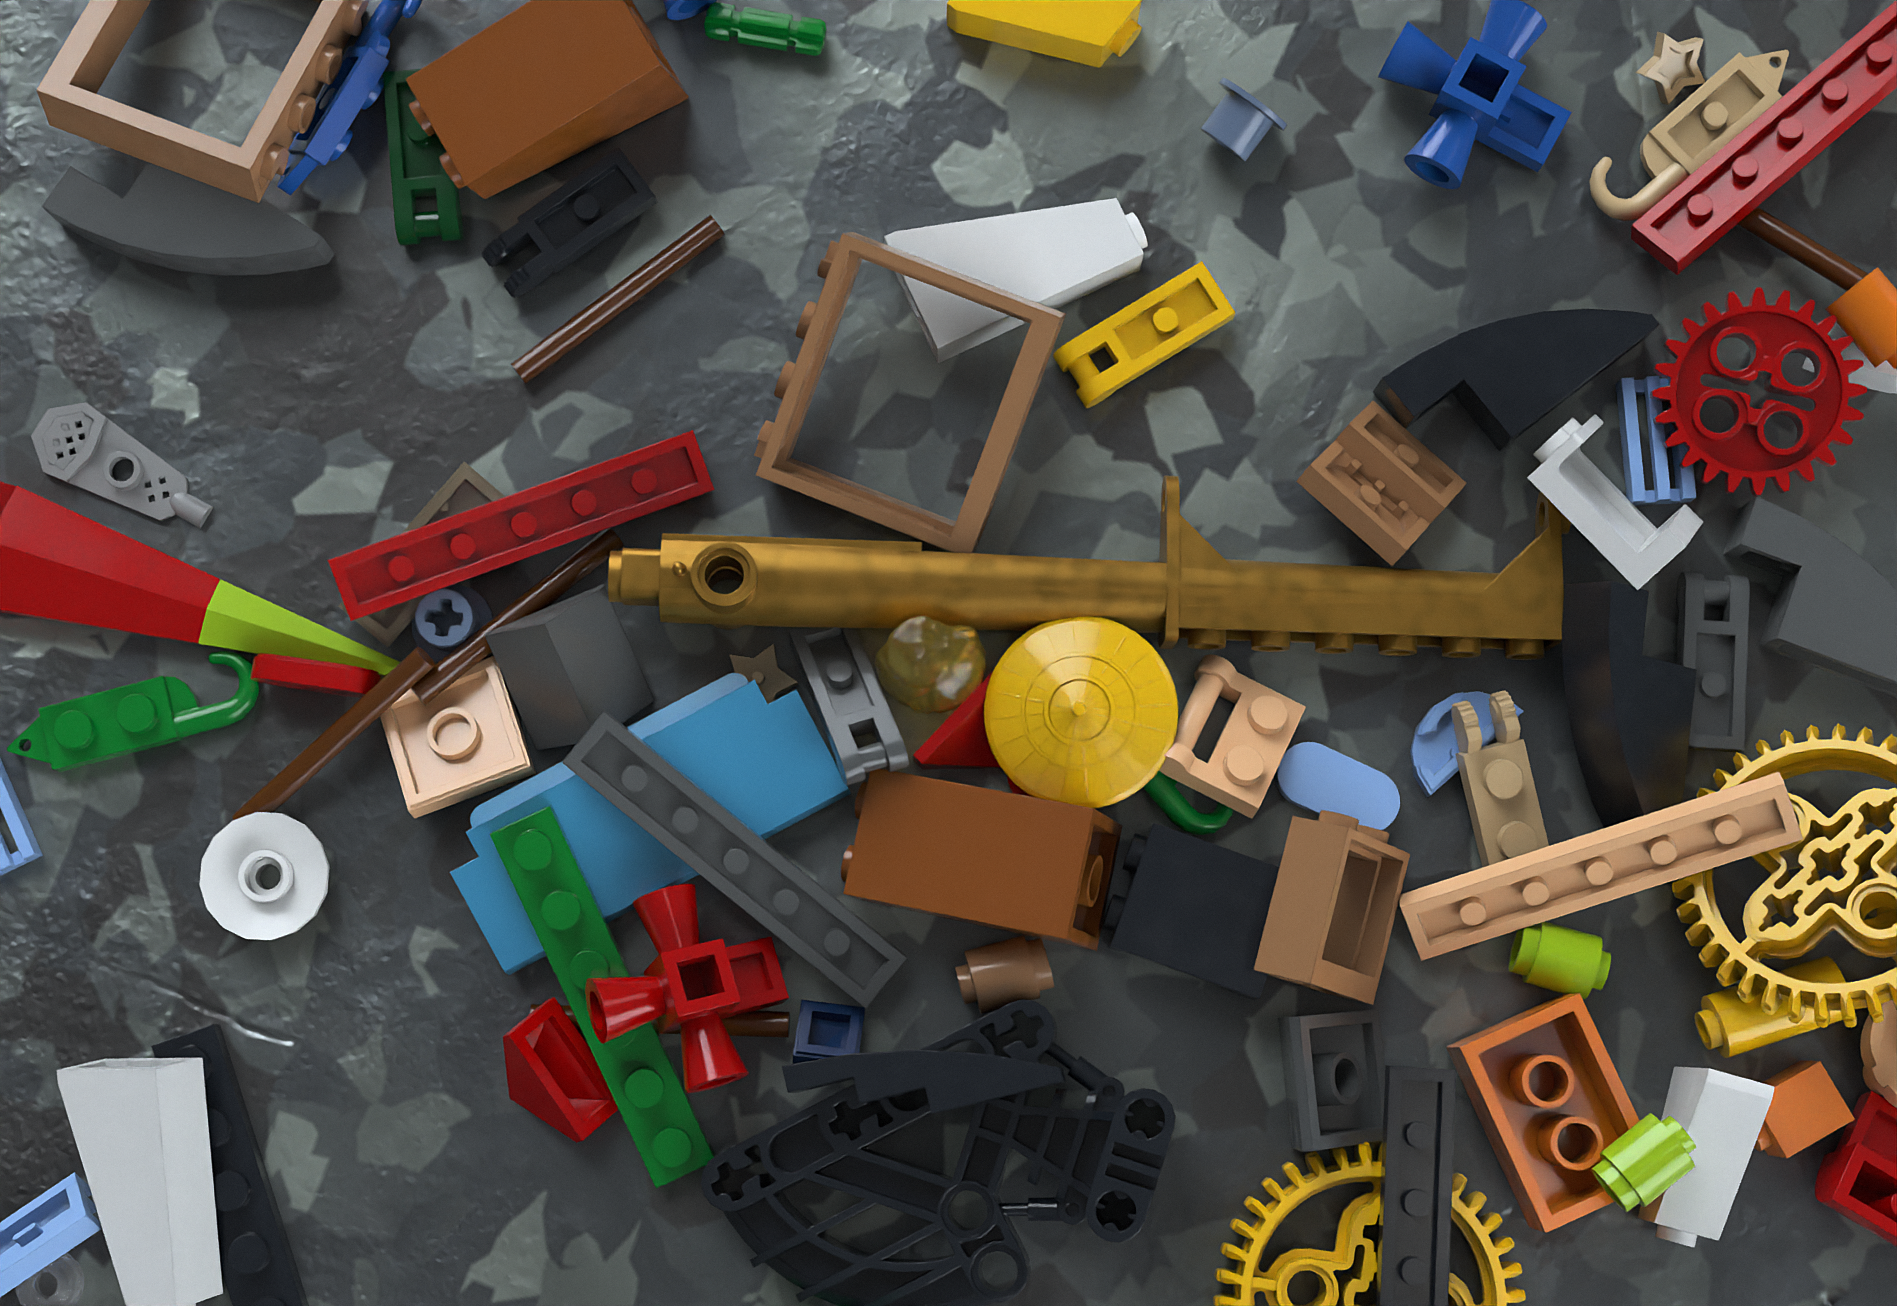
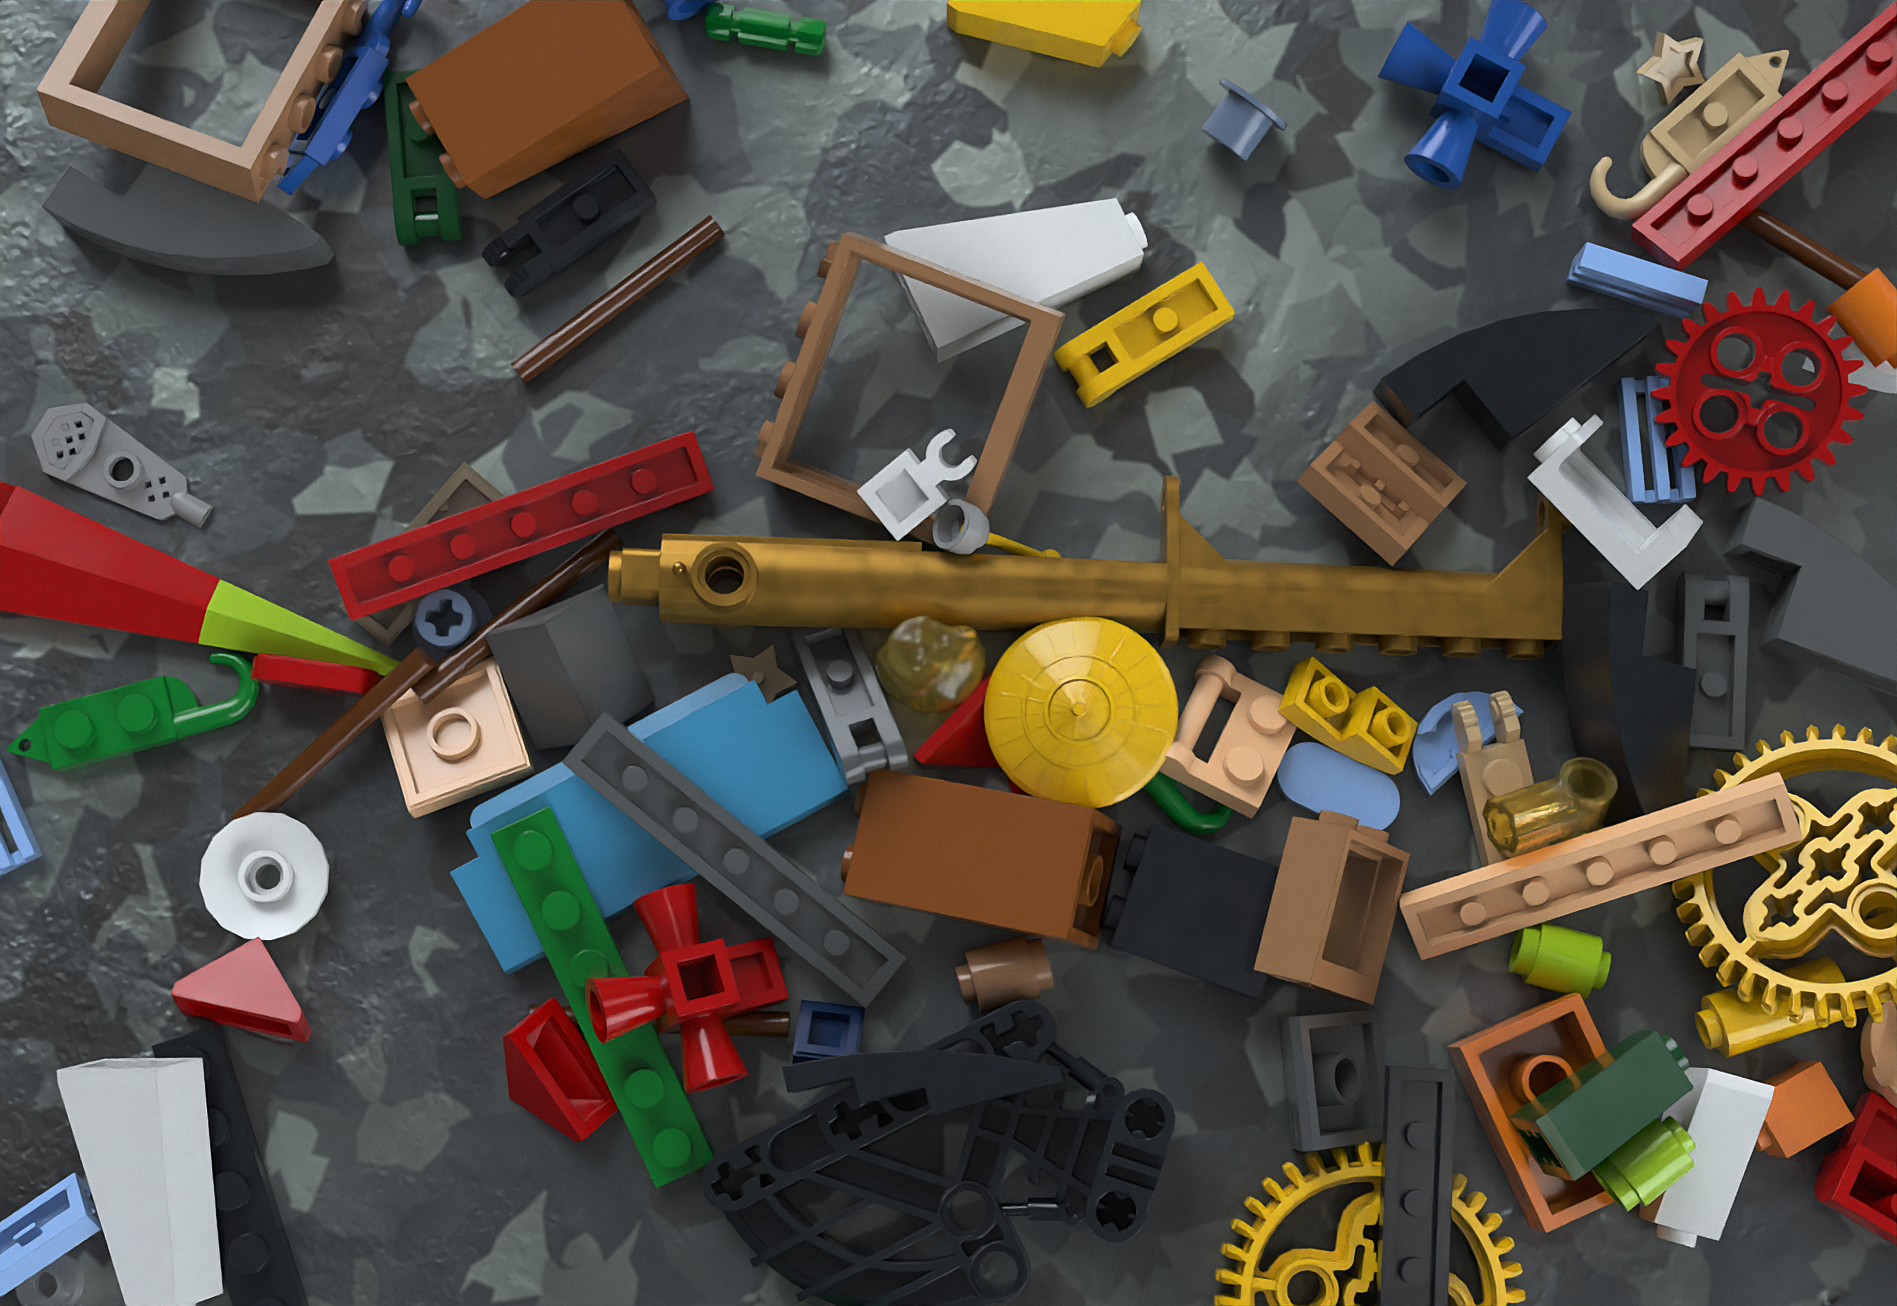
none -> slope [171,936,311,1043]
none -> white plate [857,429,977,541]
none -> light grey hinge [933,499,1062,558]
none -> yellow slope [1278,656,1418,775]
none -> clear yellow piece [1482,757,1618,854]
none -> dark green slope [1507,1030,1694,1181]
none -> light blue tile [1566,242,1708,319]

